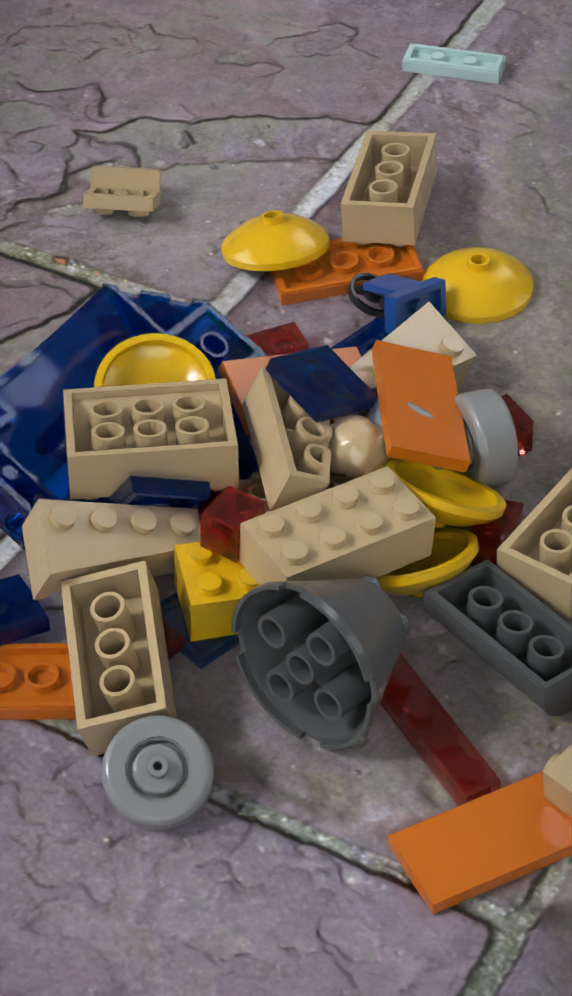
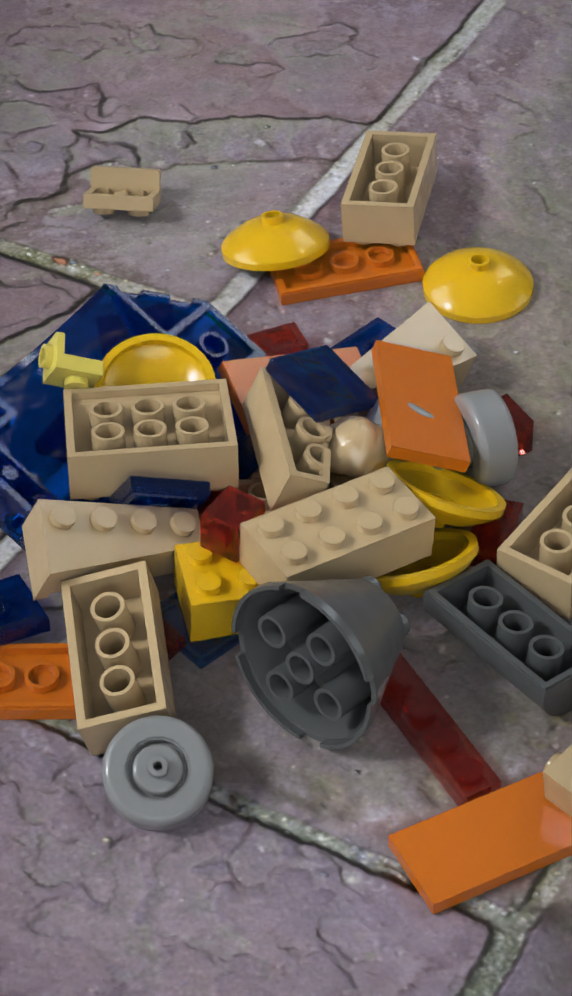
blue piece [347,273,446,333] -> none
light aqua tile [402,43,506,84] -> none
none -> light yellow bracket [38,332,103,389]

